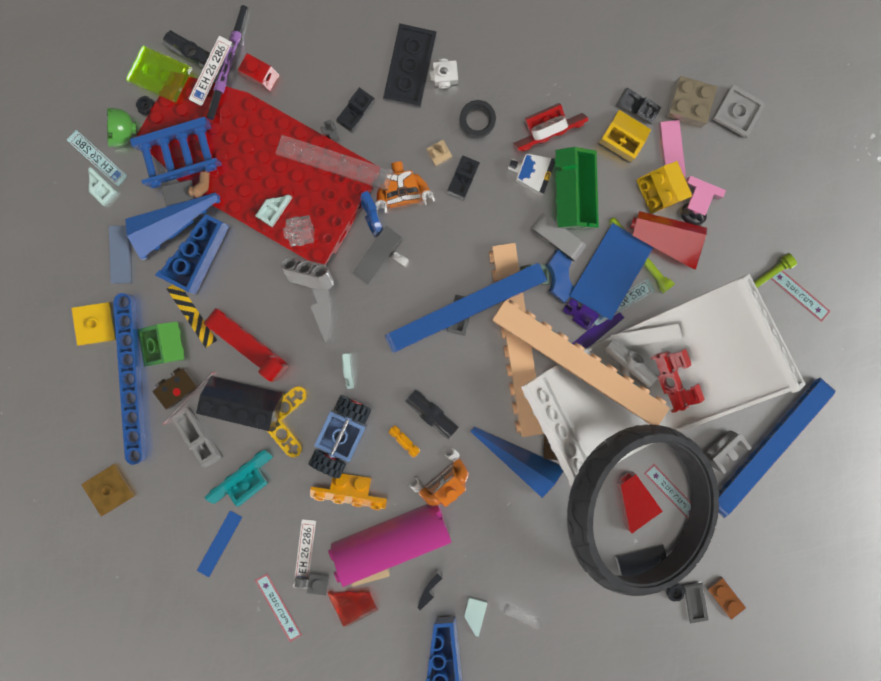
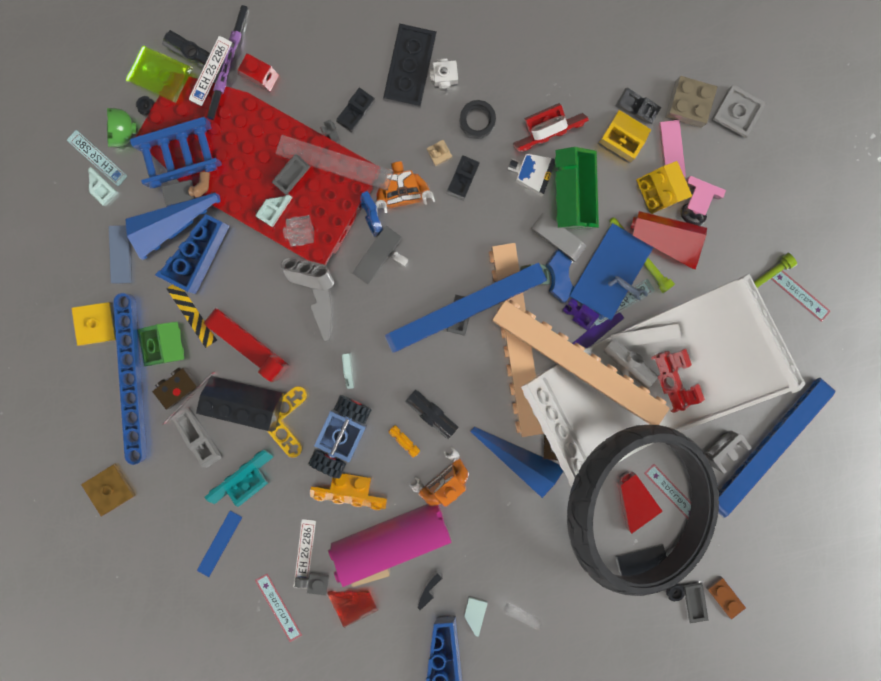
none -> dark grey tile [272,153,311,195]
none -> sand blue piece [608,276,648,301]

